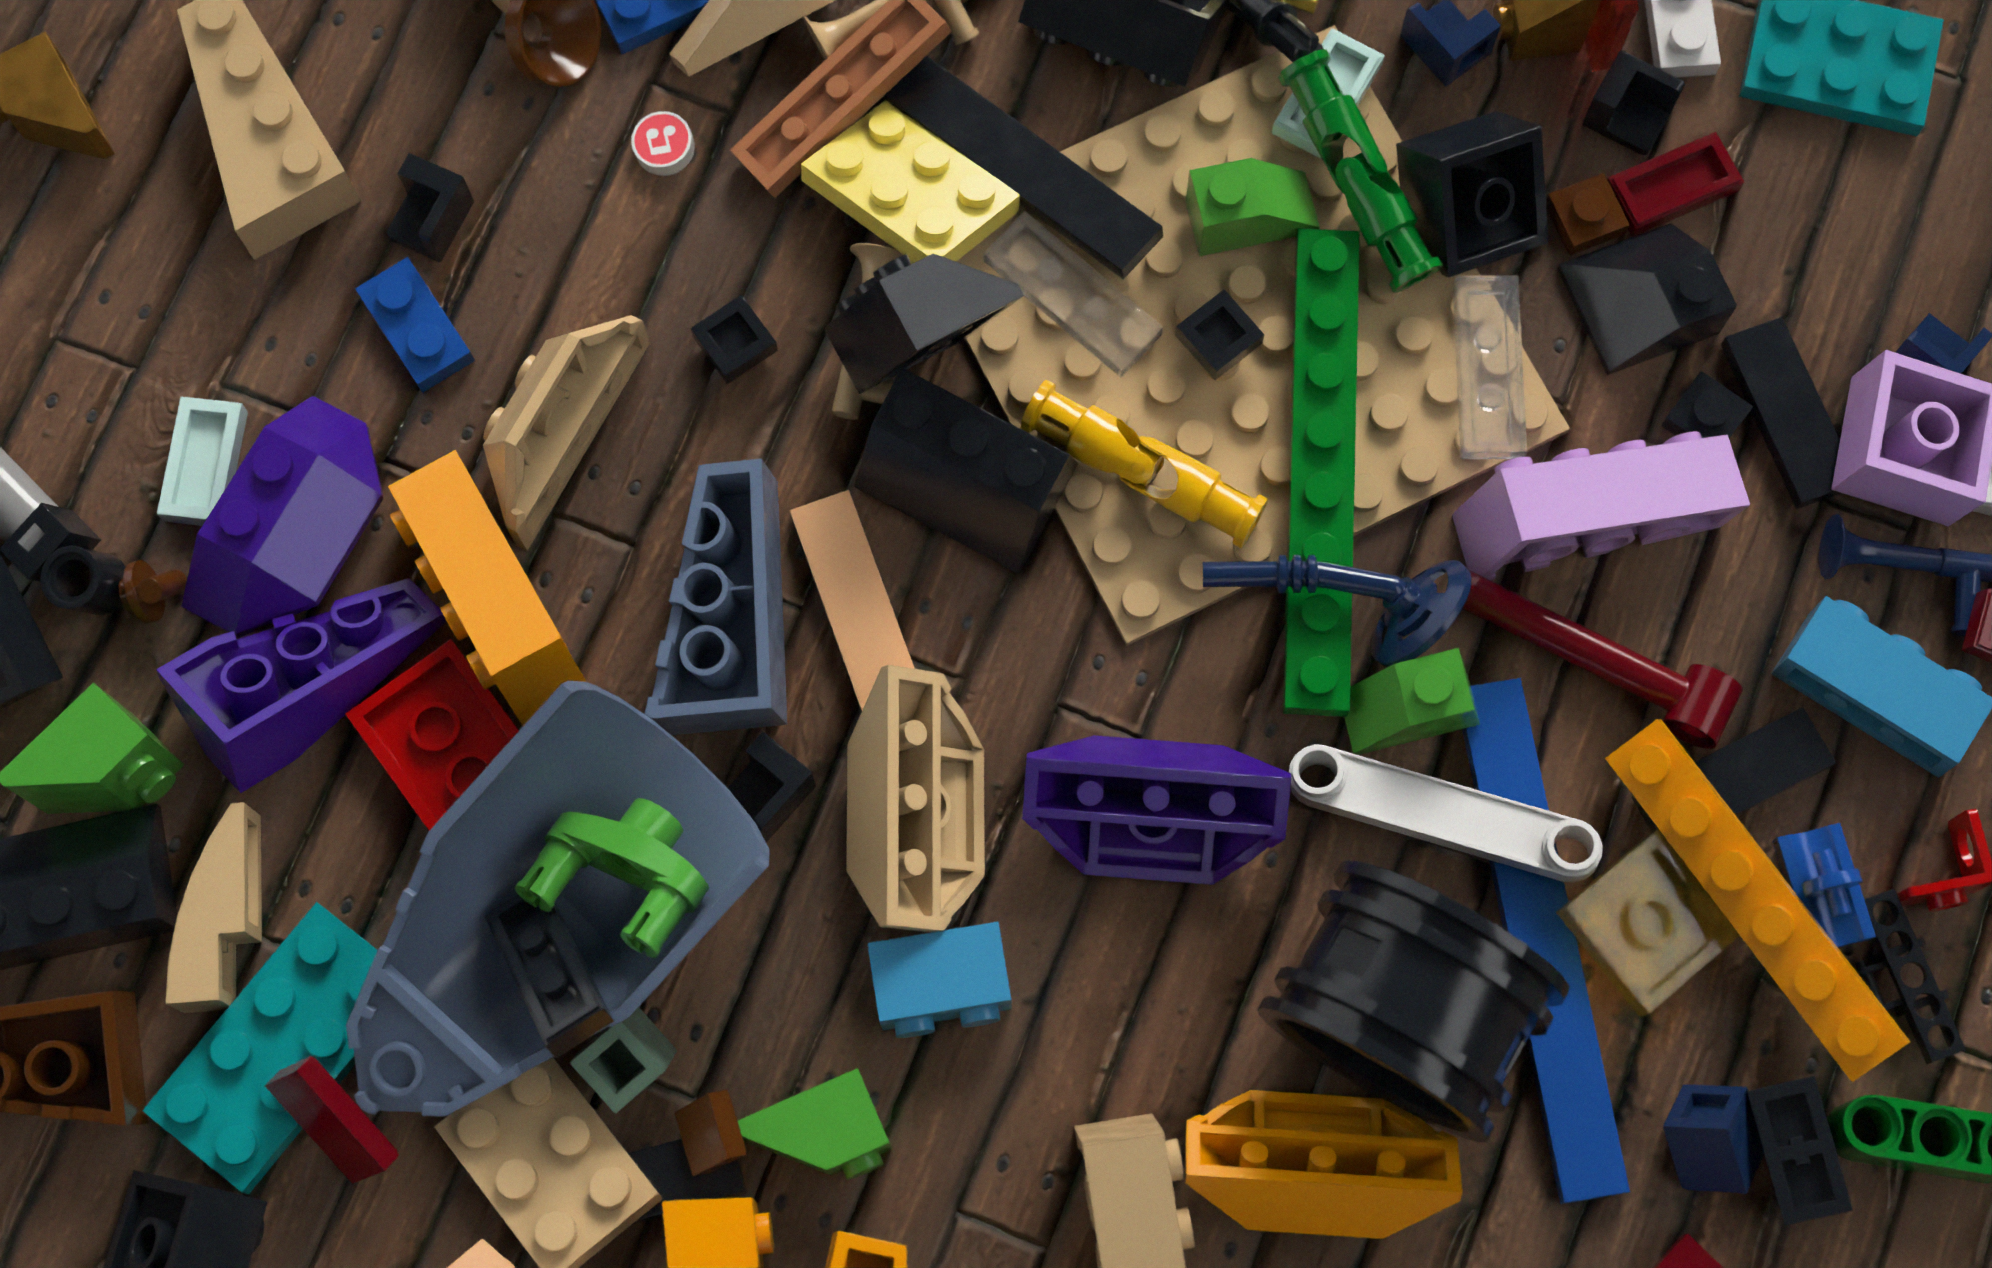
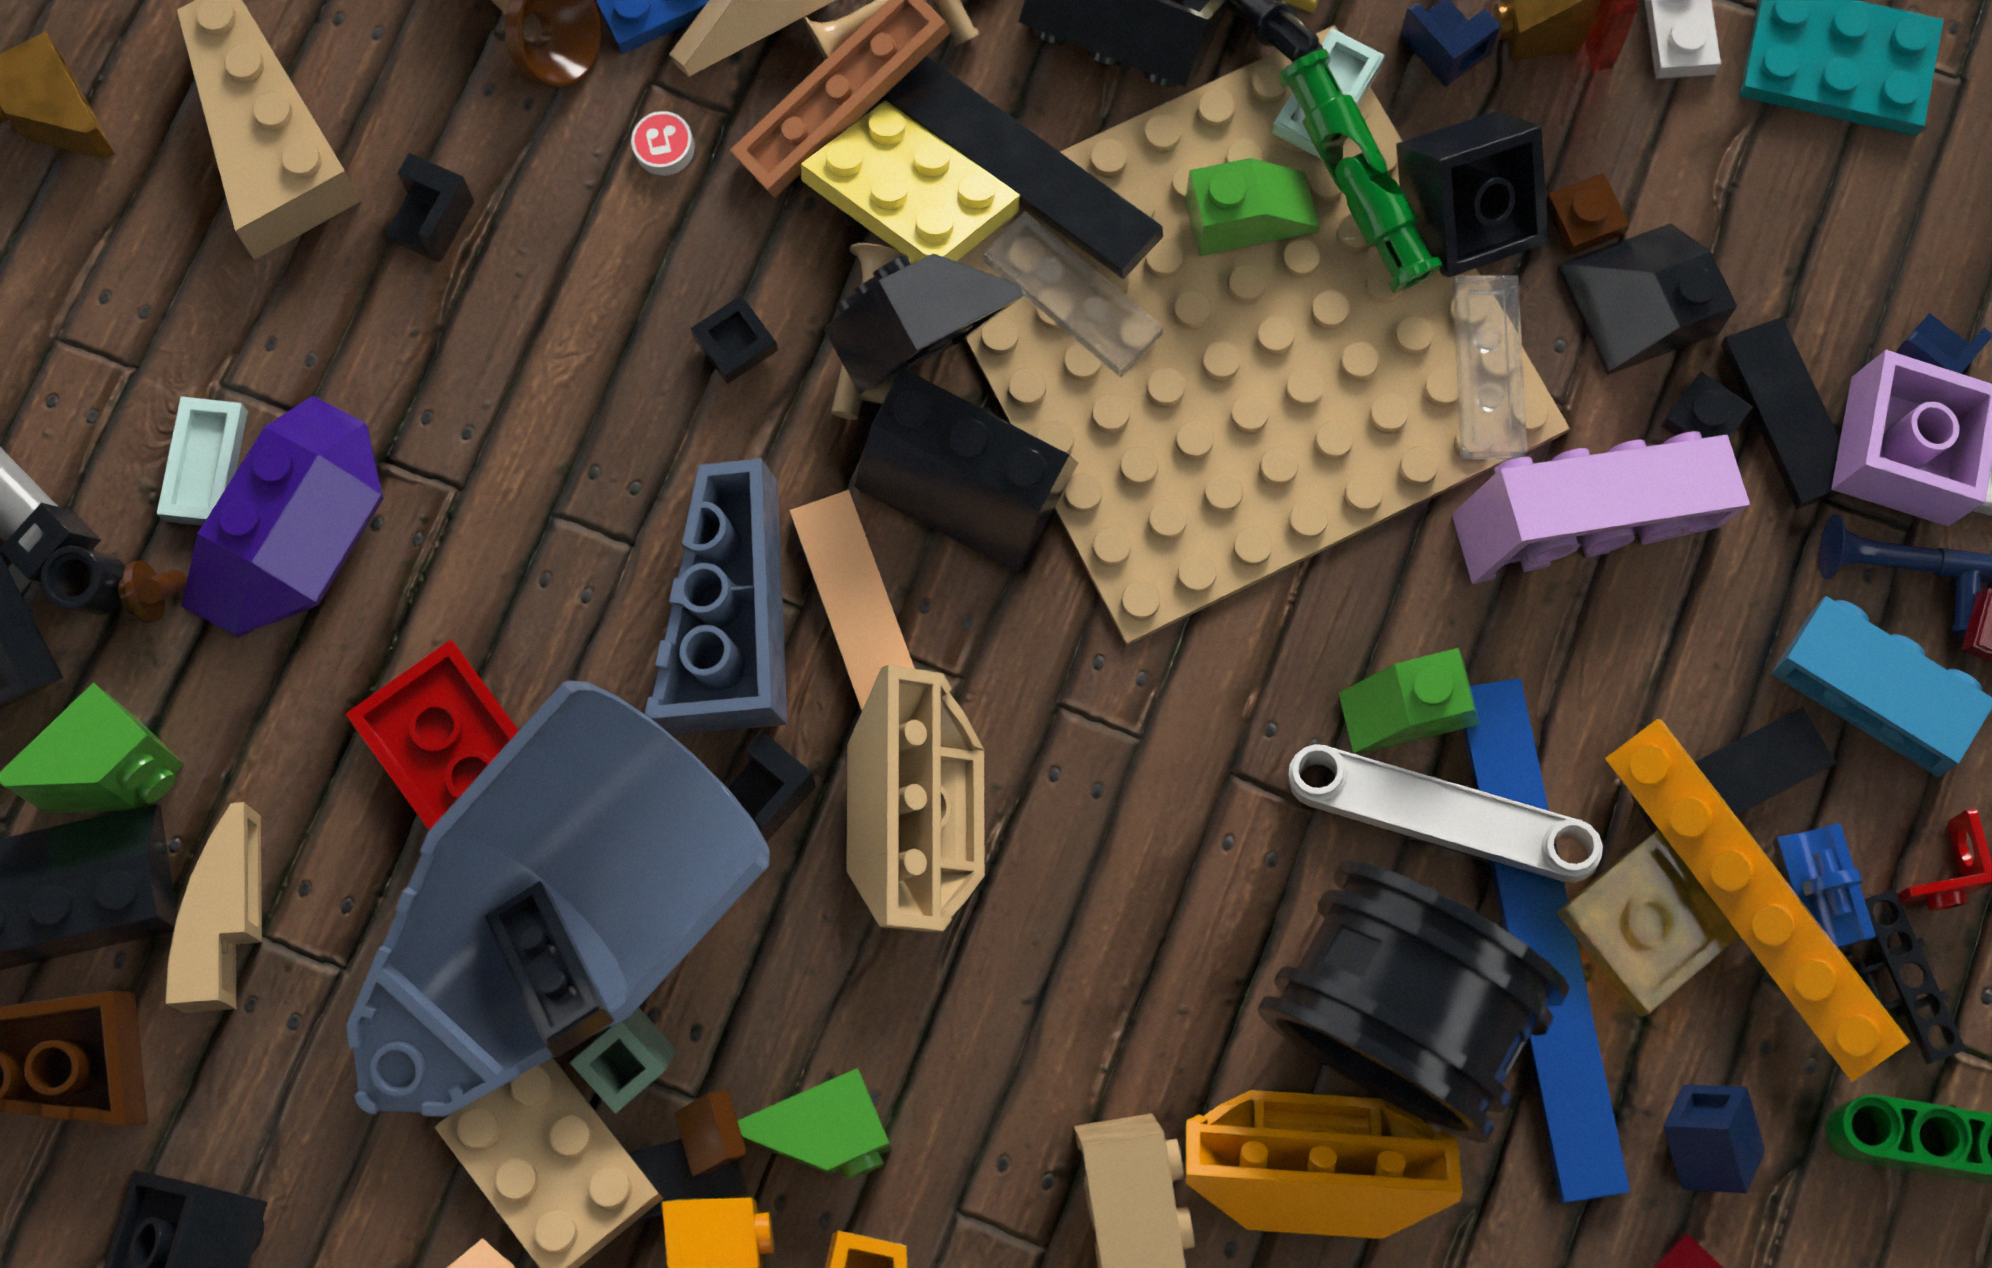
teal plate [142,902,378,1195] -> none
dark purple wedge [156,578,447,793] -> none
dark red tile [265,1056,399,1184] -> none
blue plate [355,257,475,393] -> none
light orange wedge [388,450,587,726] -> none
tan wedge [483,315,650,551] -> none
bright green connector [514,798,709,958] -> none
dark azure brick [867,922,1012,1038] -> none
yellow piece [1020,380,1269,549] -> none
dark purple wedge [1022,735,1292,885] -> none
black plate [1175,290,1265,380] -> none
dark blue dish [1203,555,1472,667] -> none
green plate [1283,228,1360,717] -> none
dark red piece [1462,570,1743,749] -> none
black panel [1582,49,1685,155] -> none
dark red tile [1607,132,1745,237] -> none
black hinge [1747,1076,1853,1226] -> none

